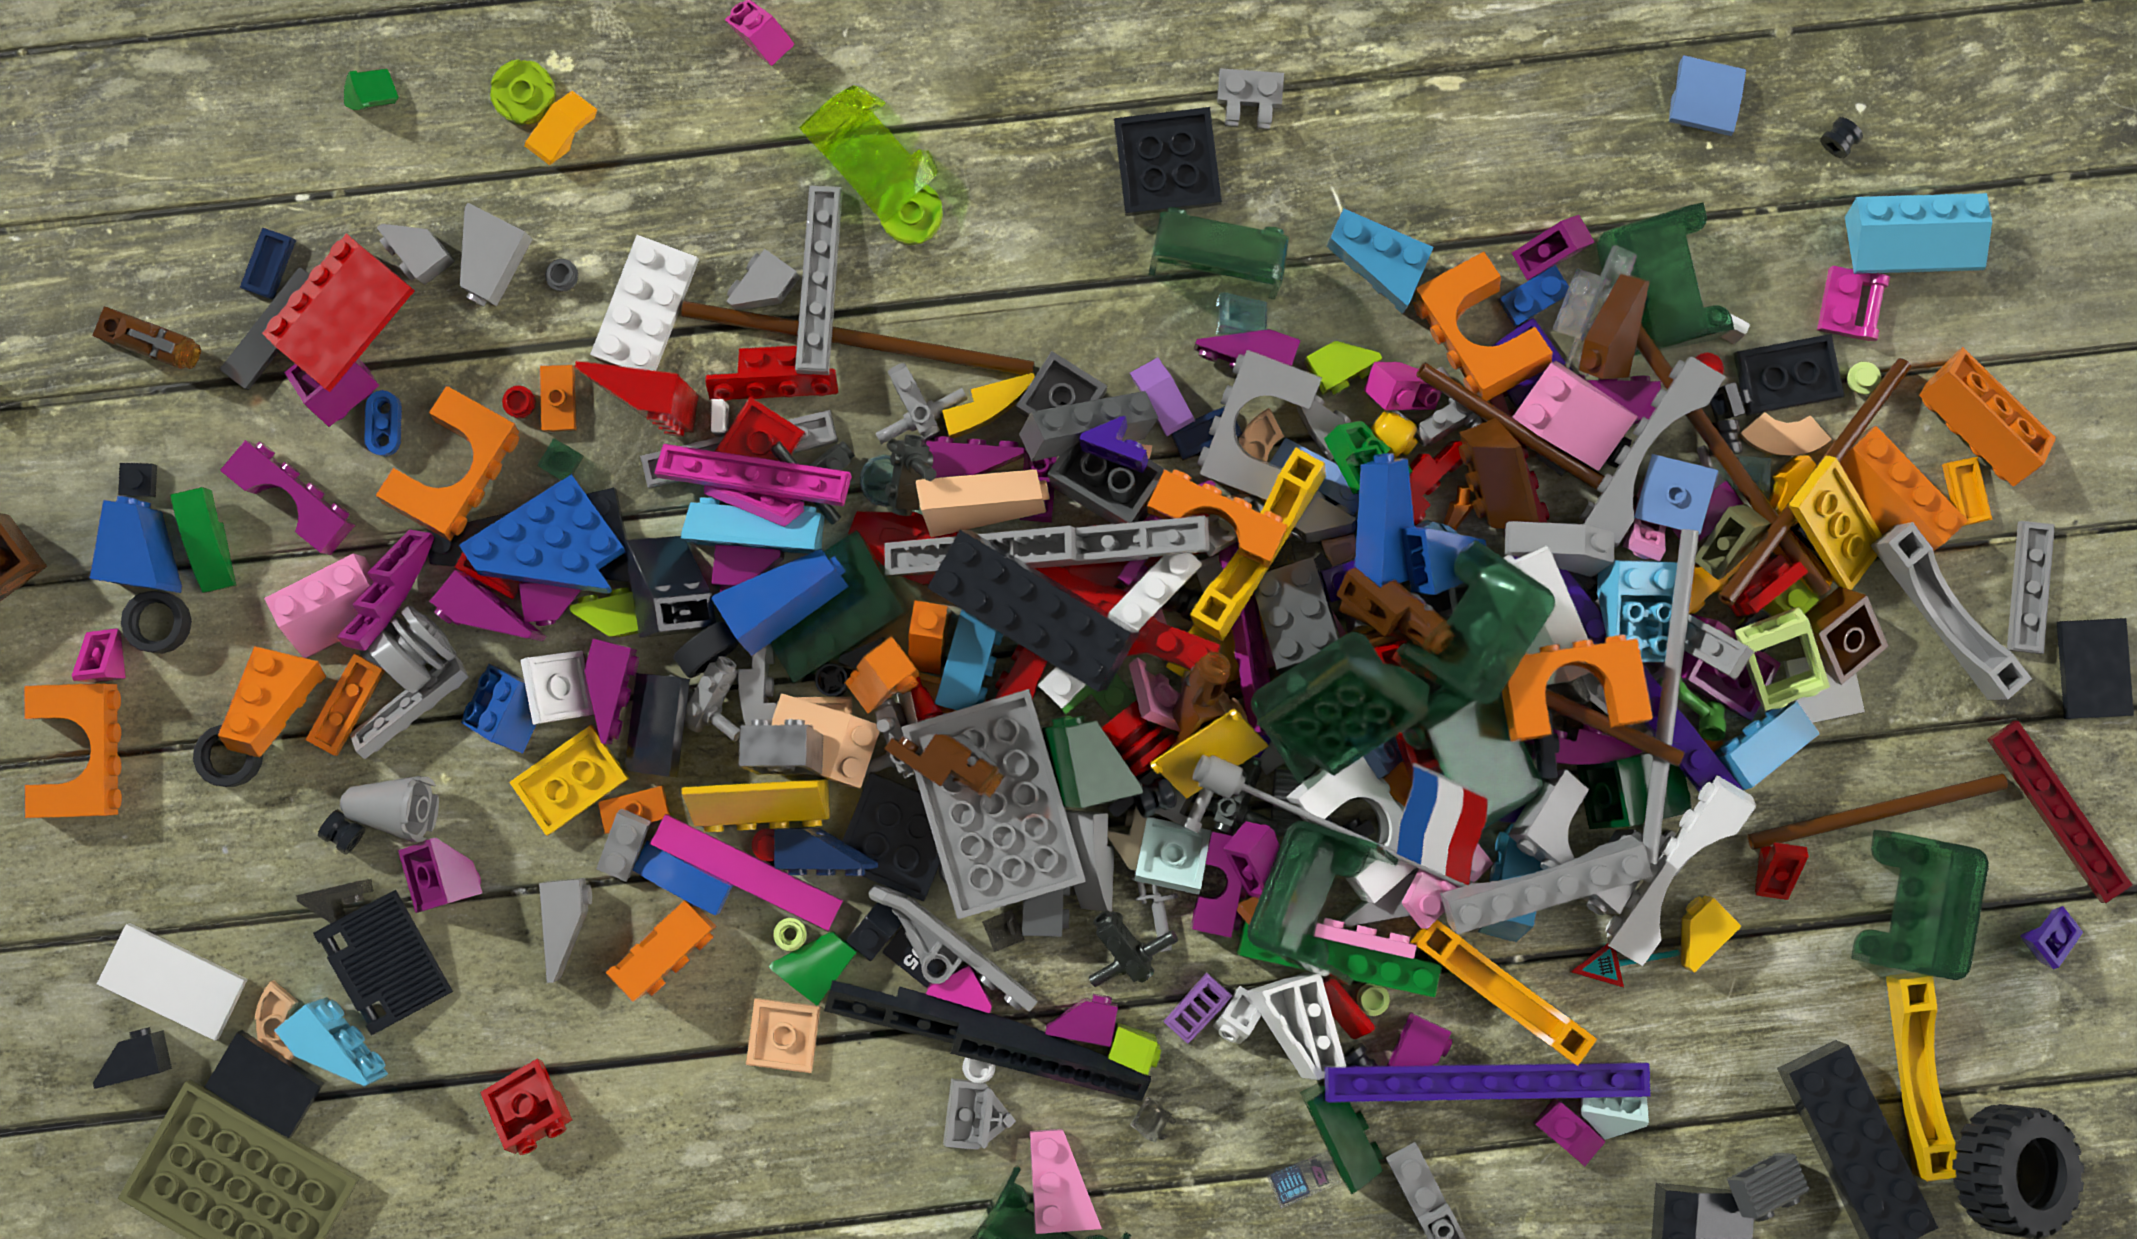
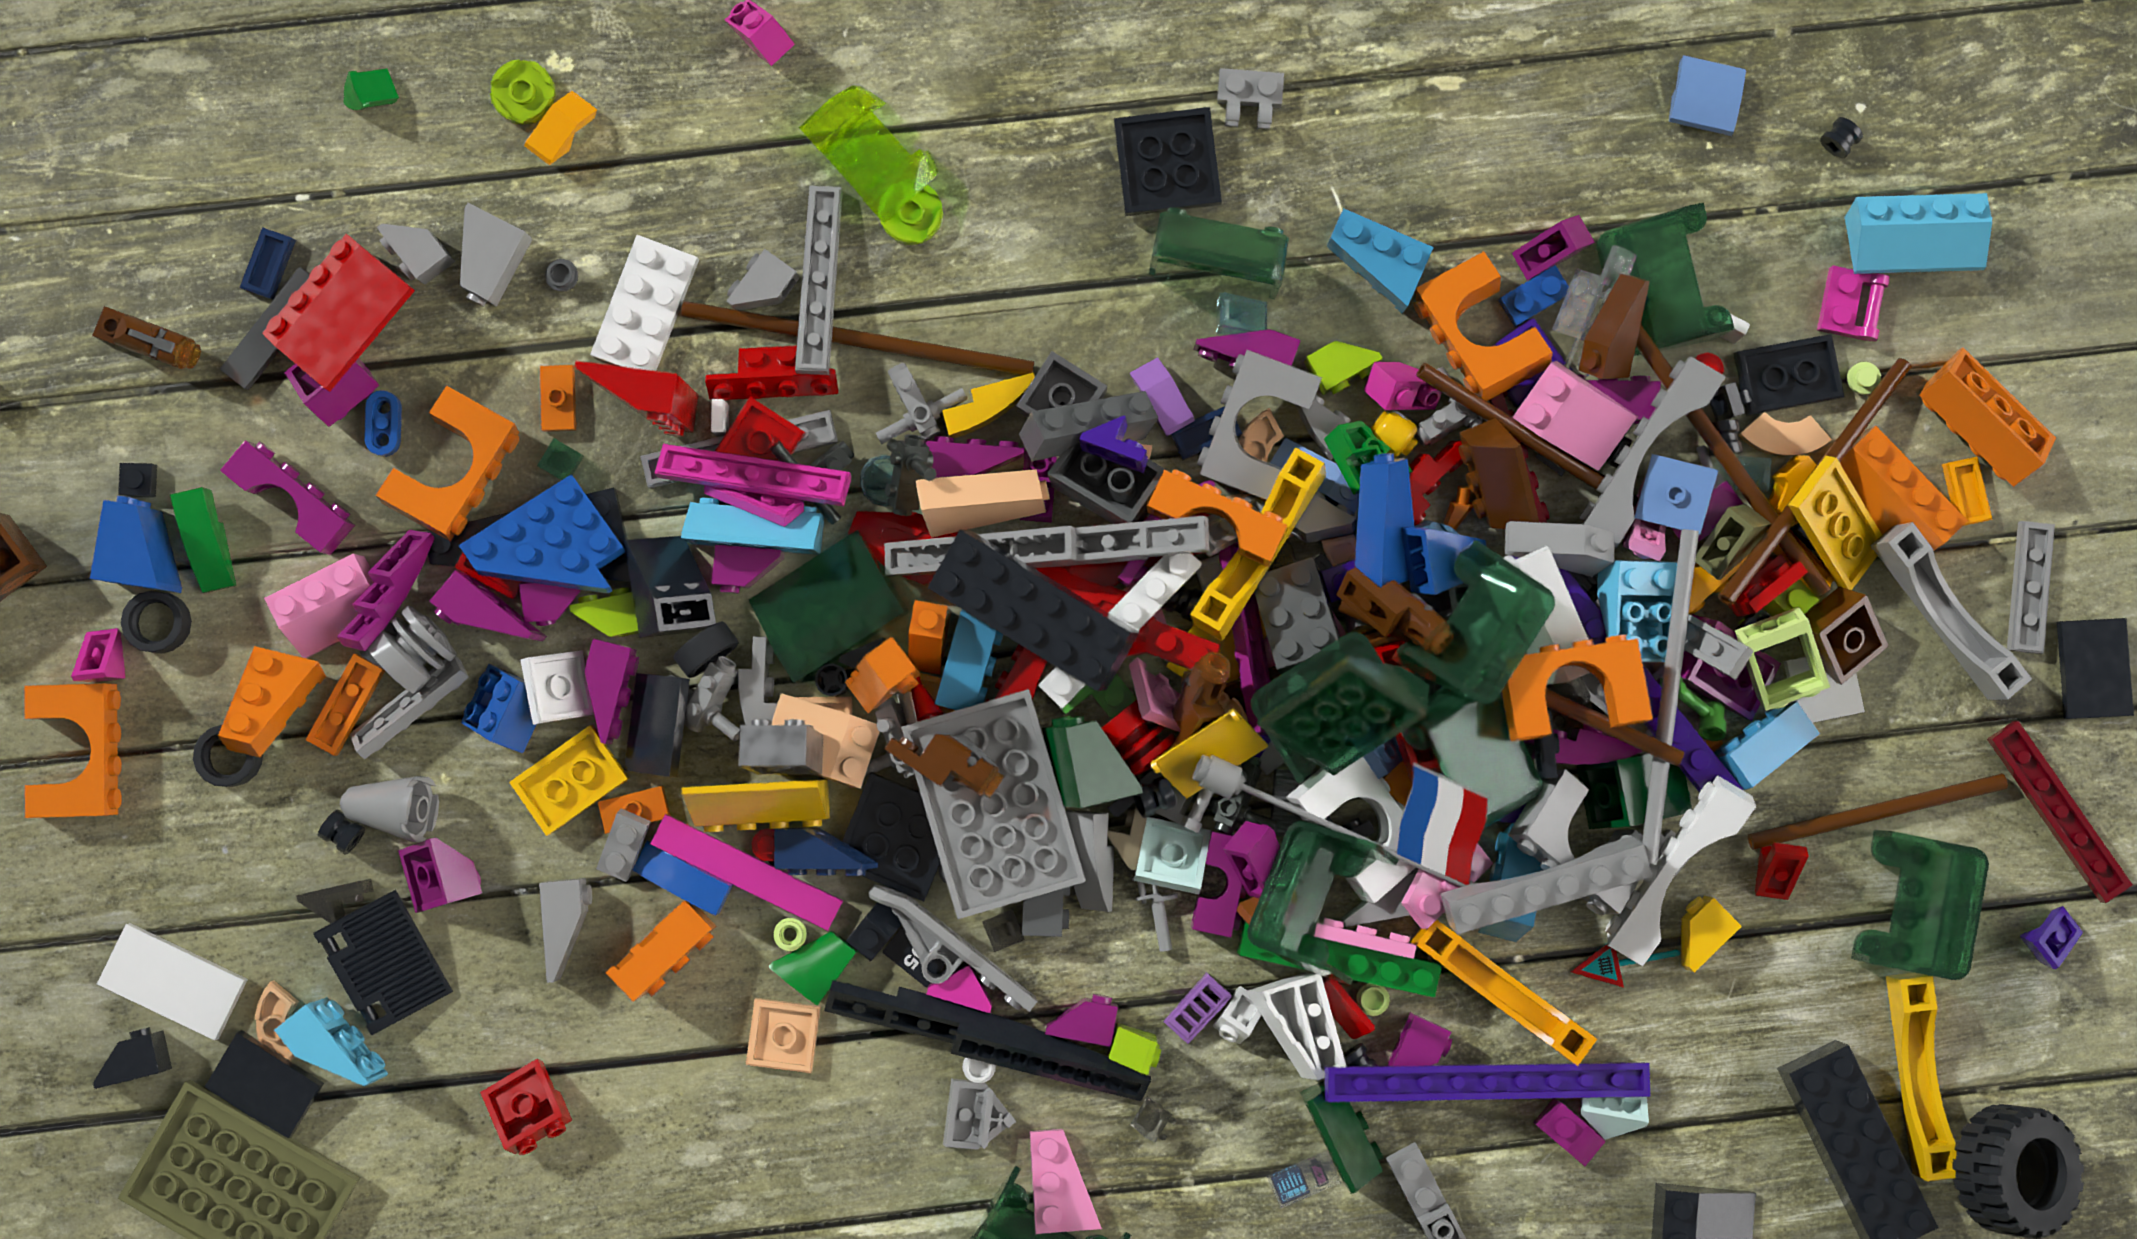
red plate [502,385,536,418] -> none
blue slope [711,549,849,656] -> none
pearl dark grey piece [1089,911,1178,987] -> none
dark grey brick [1727,1153,1810,1222] -> none

